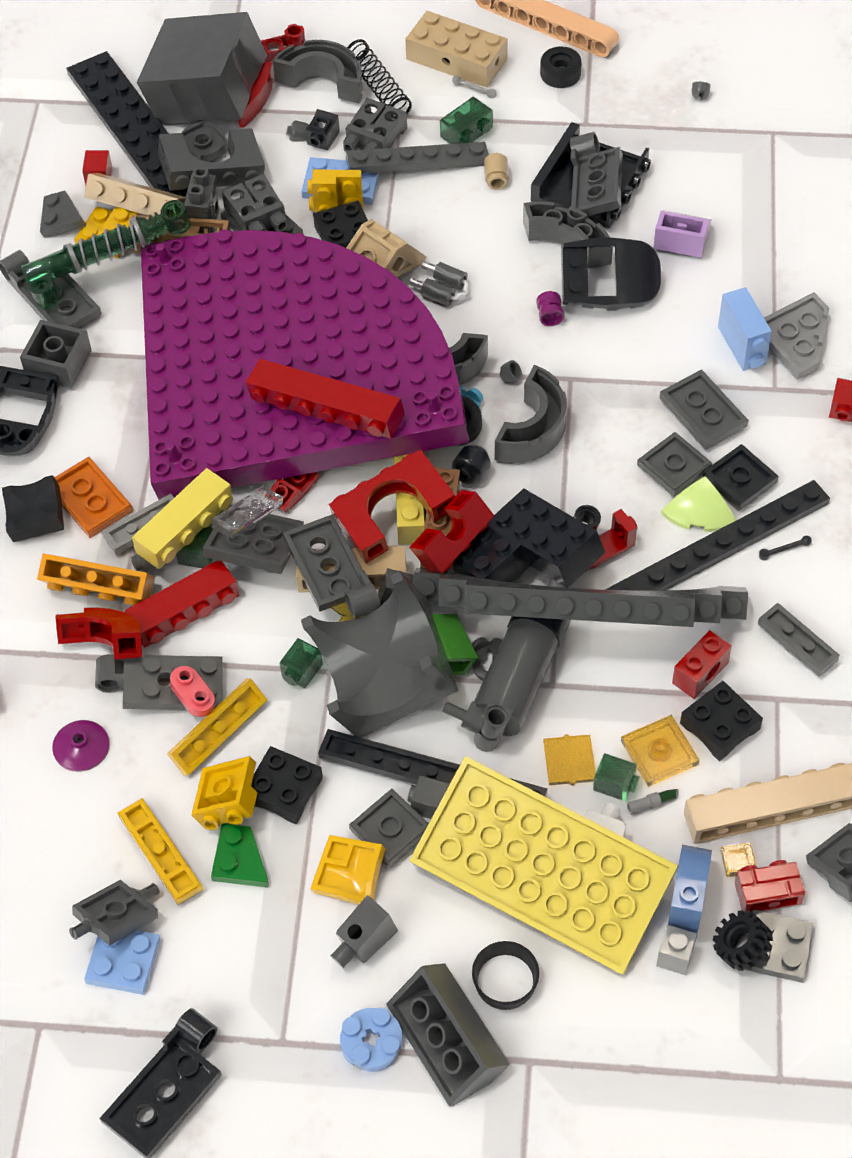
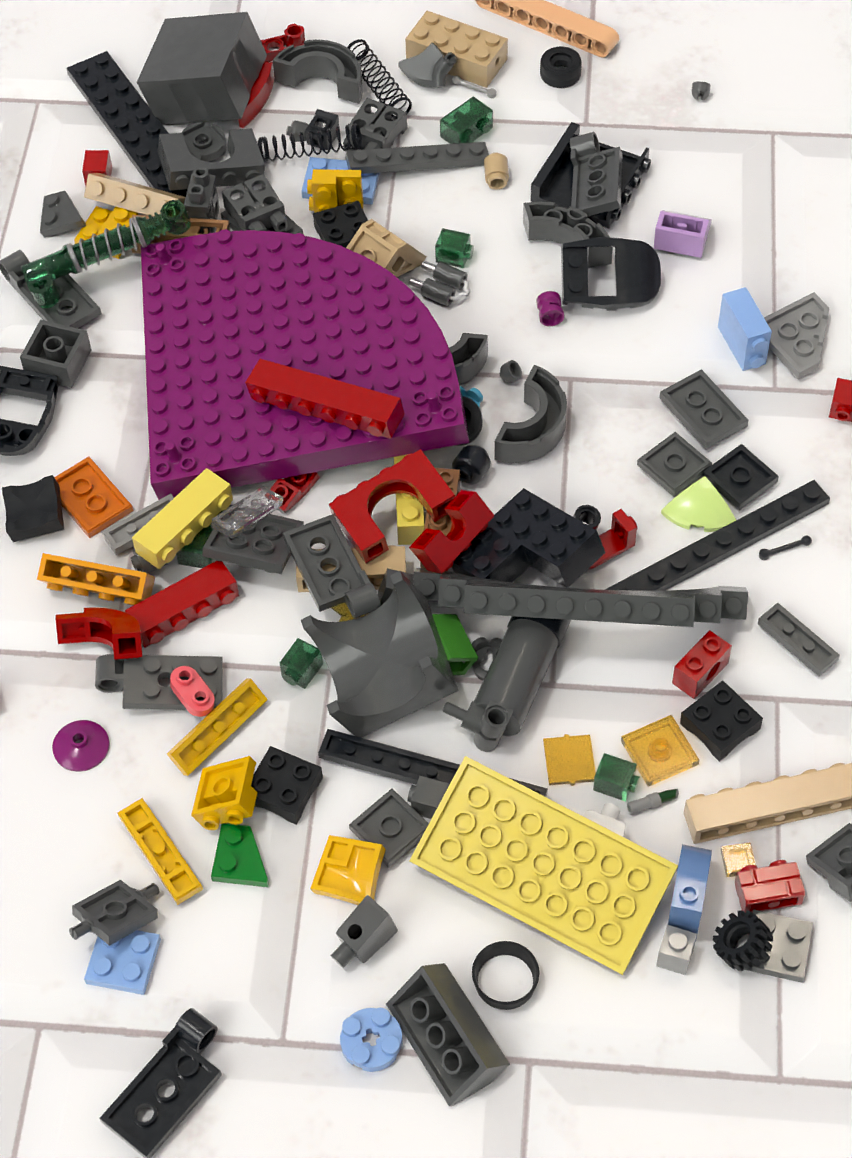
none -> black piece [258,123,362,163]
none -> arm [398,43,457,88]
none -> clear green brick [435,228,474,268]

